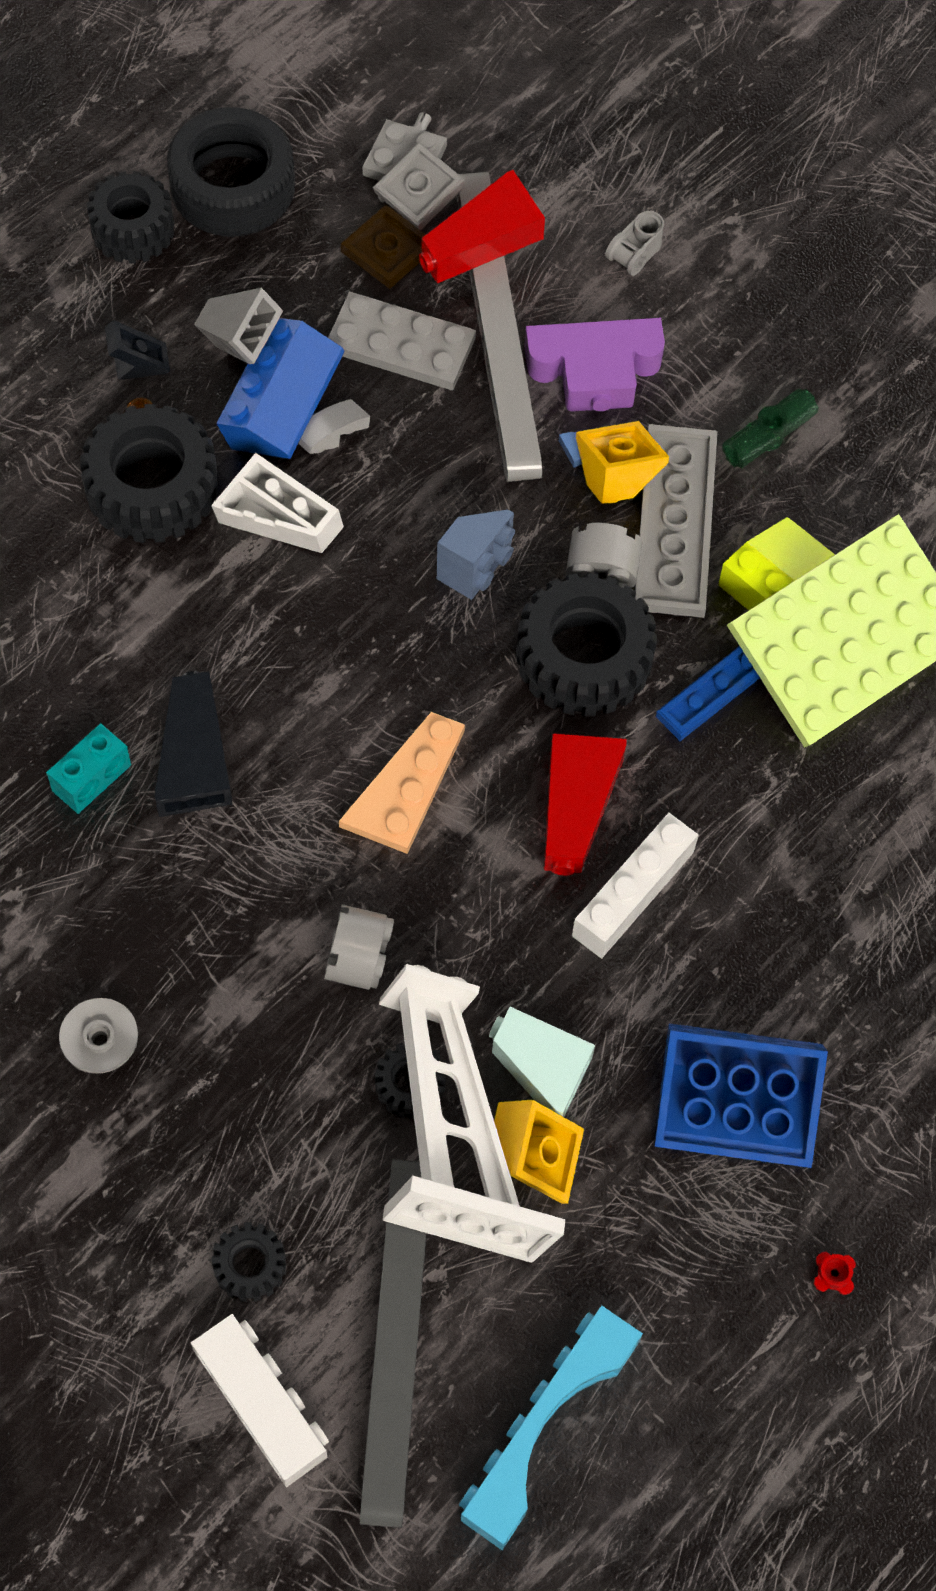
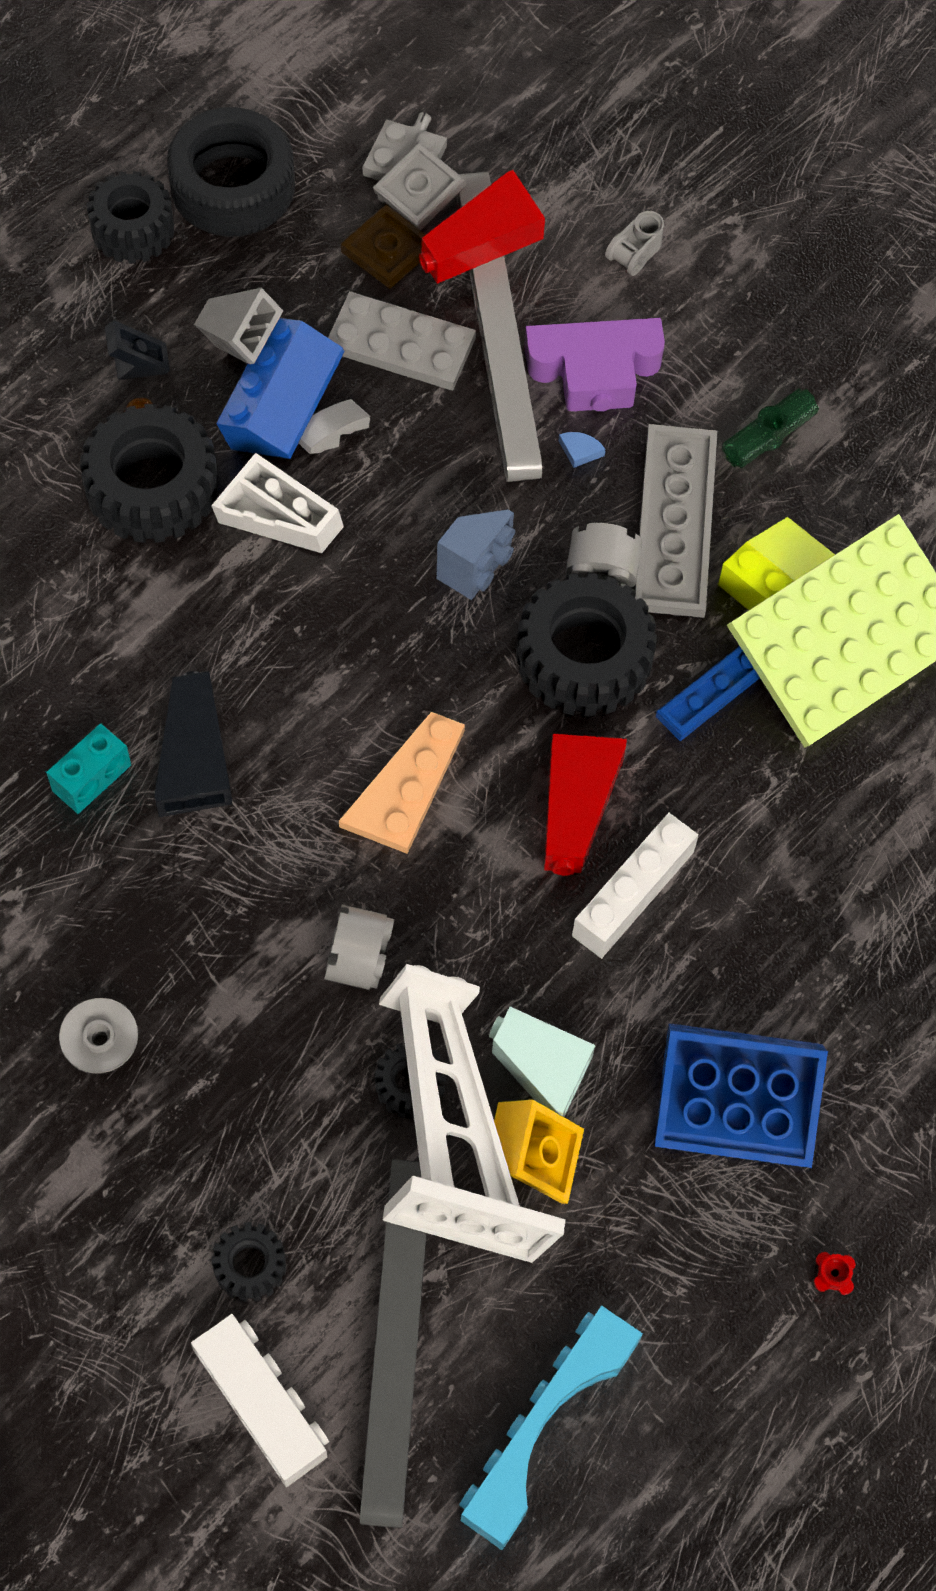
yellow slope [576,421,669,504] -> none

